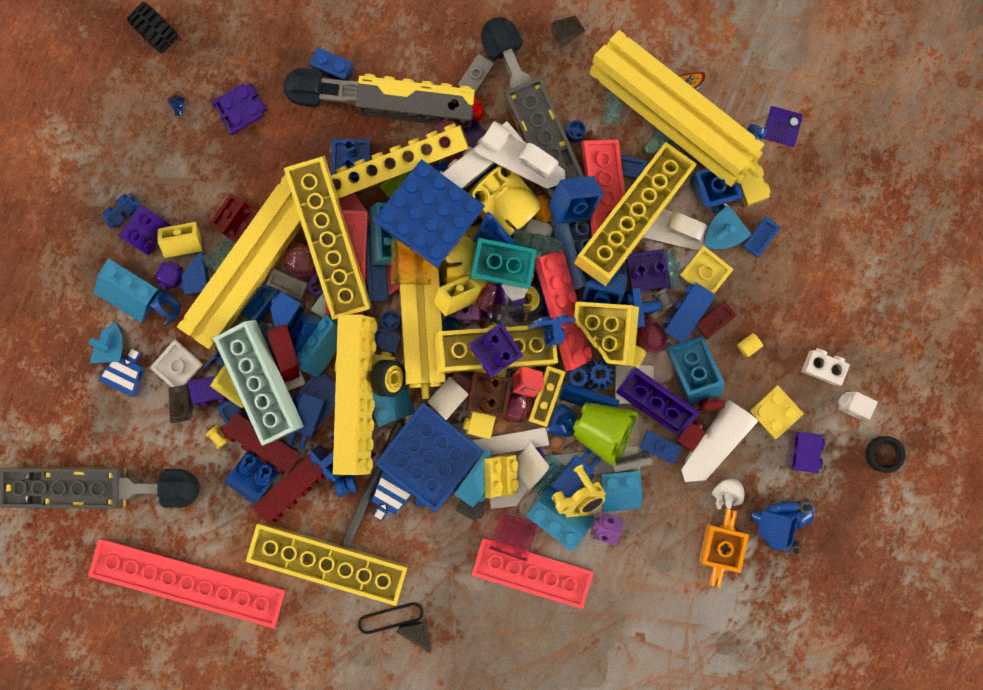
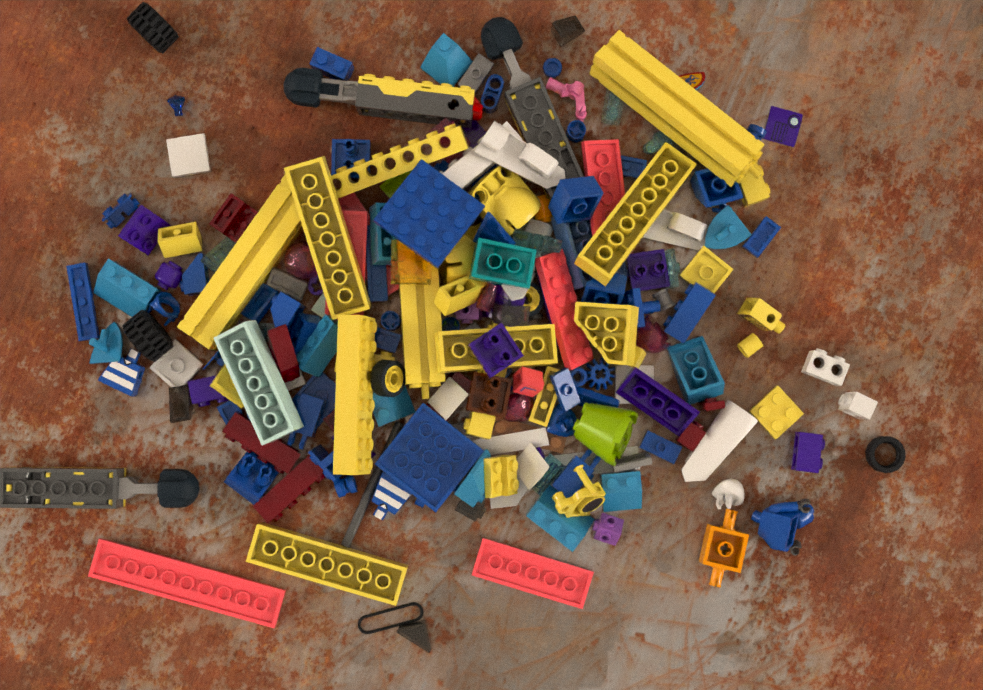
light yellow bush [205,424,230,450] -> none
dark purple plate [211,83,267,135] -> none
clear pink plate [489,512,538,561] -> none
blue bracket [528,315,576,348] -> none
dark red plate [695,301,737,340] -> none
none -> blue plate [66,263,100,341]
none -> black tyre [123,310,174,362]
none -> white tile [166,133,211,178]
none -> dark azure slope [420,33,473,87]
none -> blue beam [481,74,504,114]
none -> blue tile [543,58,562,78]
none -> bright pink pin [546,77,587,122]
none -> plate [549,368,581,412]
none -> light yellow torso [737,298,785,334]

